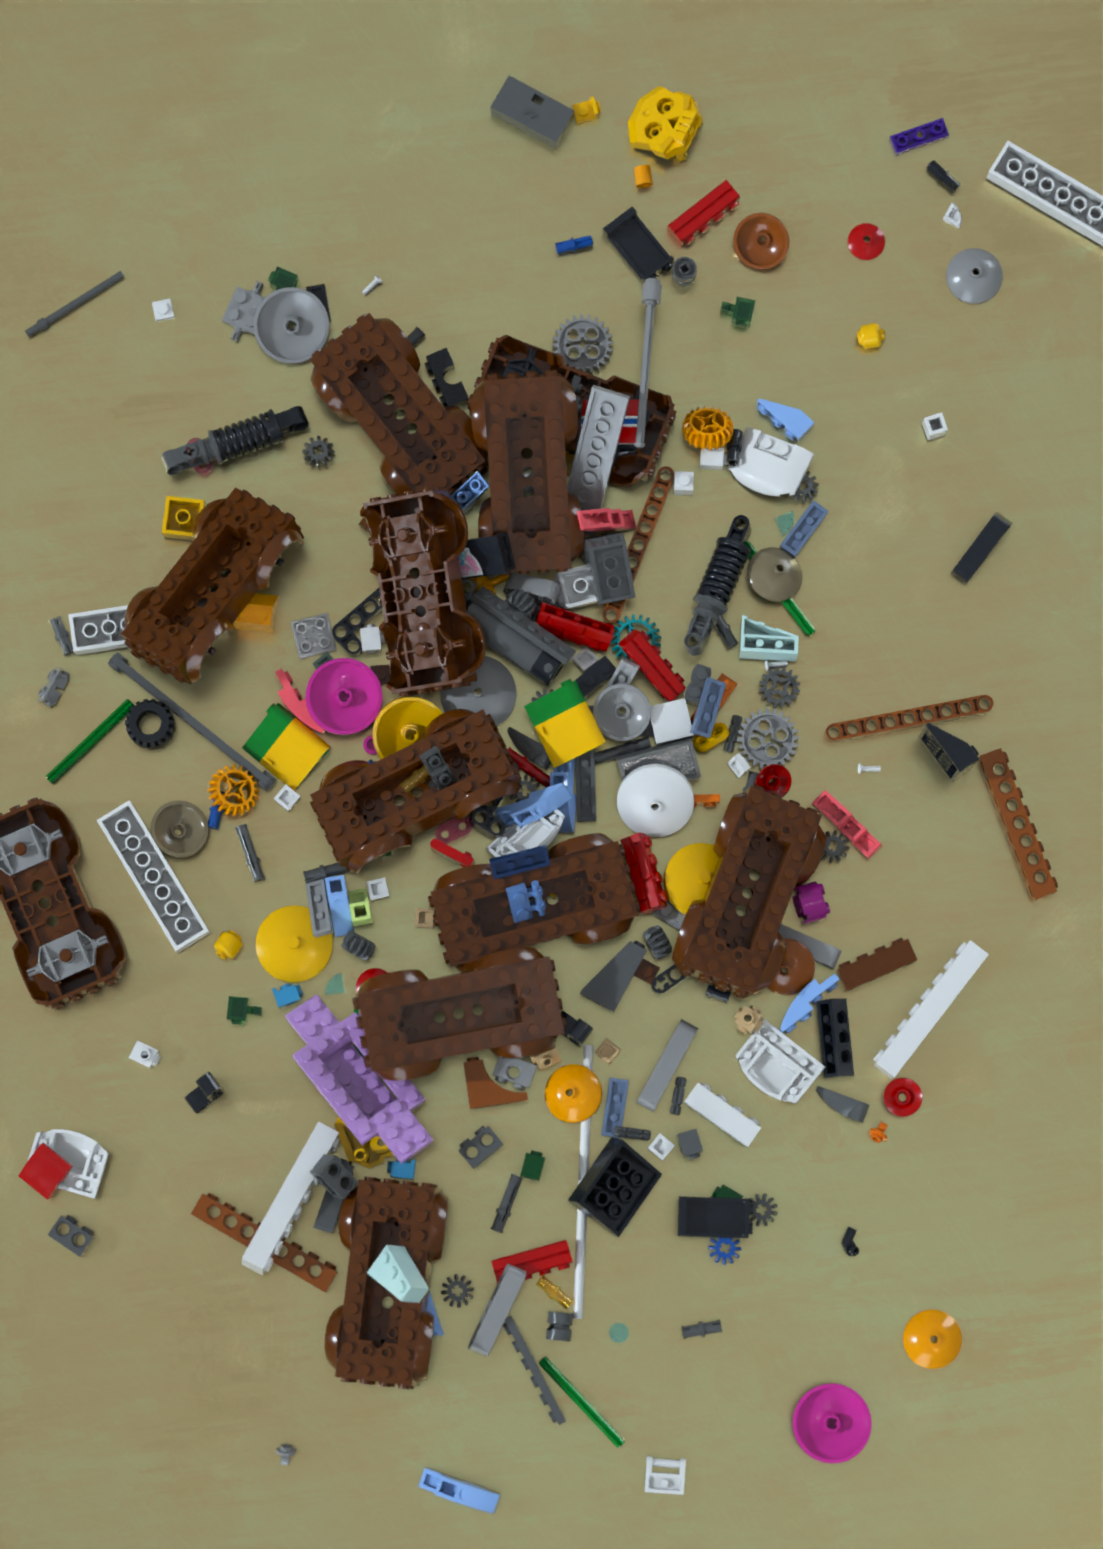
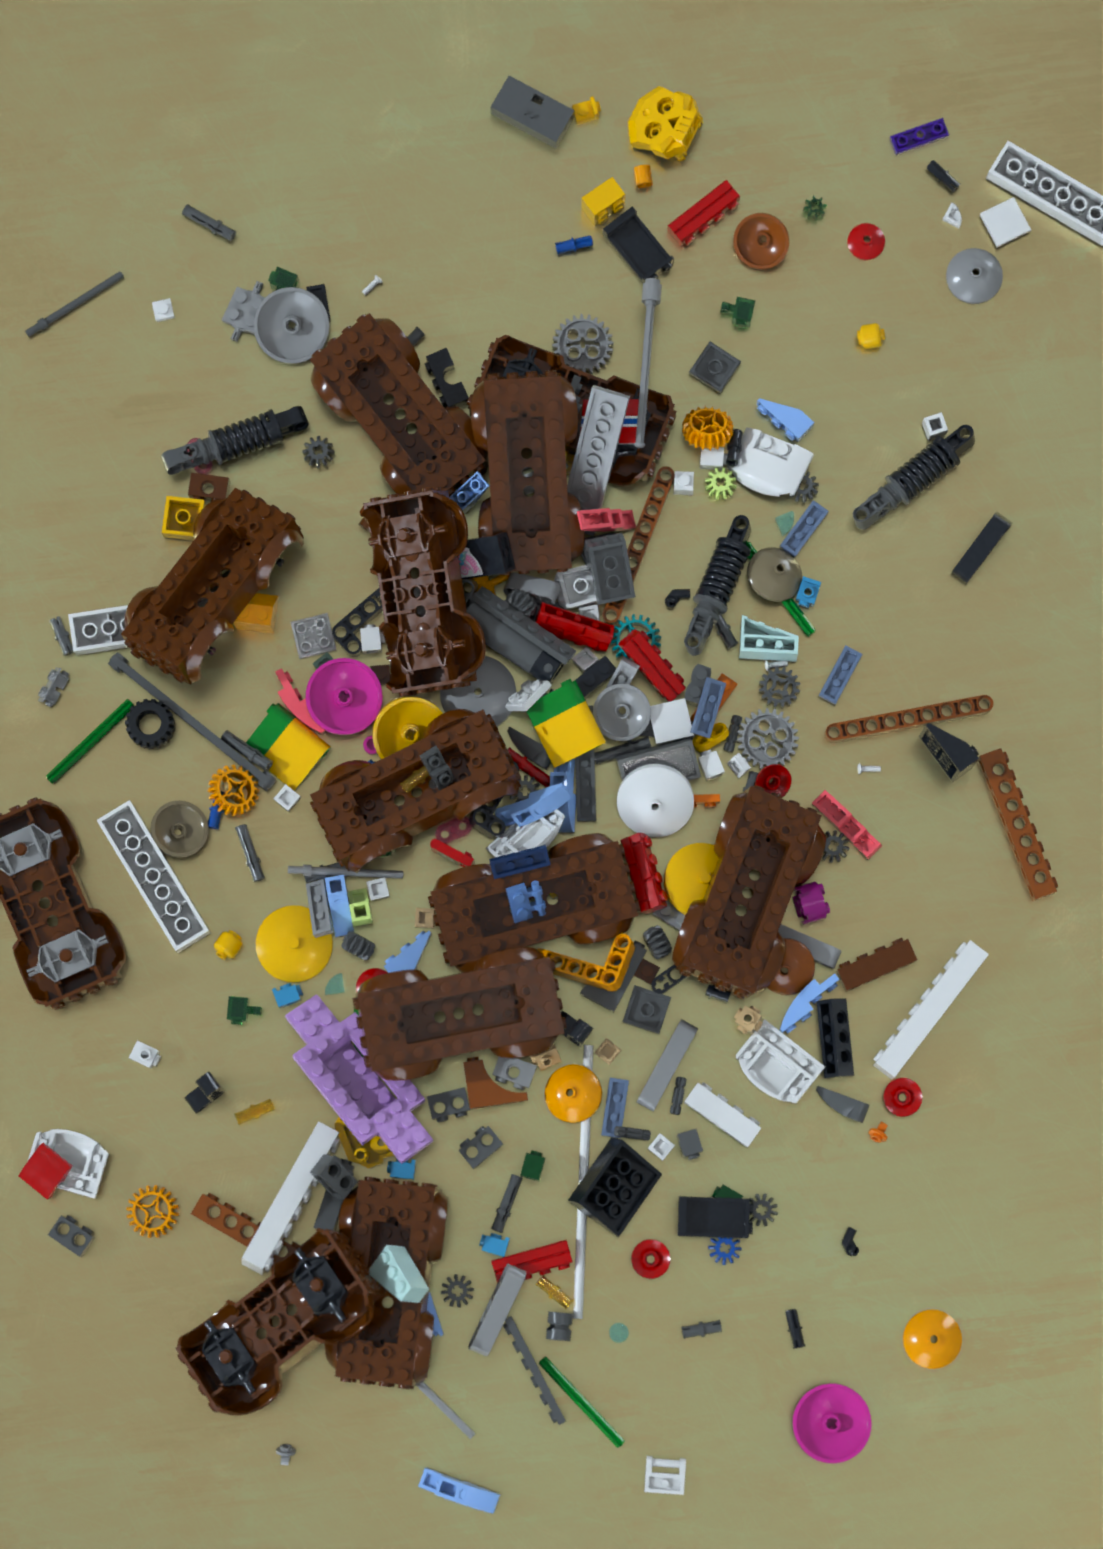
dark grey wheel [672,257,697,287] -> none
none -> light orange gear [126,1185,179,1238]
none -> reddish brown piece [175,1228,383,1416]
none -> dark grey pin [182,204,236,242]
none -> reddish brown brick [188,472,230,502]
none -> dark grey pin [221,730,273,771]
none -> clear yellow pin [234,1099,275,1125]
none -> light grey bar [287,864,403,878]
none -> light blue slope [384,931,432,973]
none -> light grey bar [417,1382,476,1439]
none -> dark grey brick [427,1087,470,1123]
none -> dark azure brick [479,1233,510,1257]
none -> white tile [505,680,552,711]
none -> light orange beam [537,934,635,992]
none -> white plate [579,605,600,621]
none -> yellow brick [581,177,626,226]
none -> dark grey plate [623,985,671,1034]
none -> red dish [631,1239,670,1279]
none -> black arm [665,589,690,608]
none -> dark grey plate [689,341,741,393]
none -> white brick [698,750,725,781]
none -> yellowish green gear [705,468,737,500]
none -> black axle [785,1309,806,1349]
none -> dark azure brick [795,576,821,608]
none -> clear green gear [803,196,827,221]
none -> sand blue plate [819,645,862,705]
none -> black piece [853,425,975,530]
none -> white tile [980,197,1031,248]

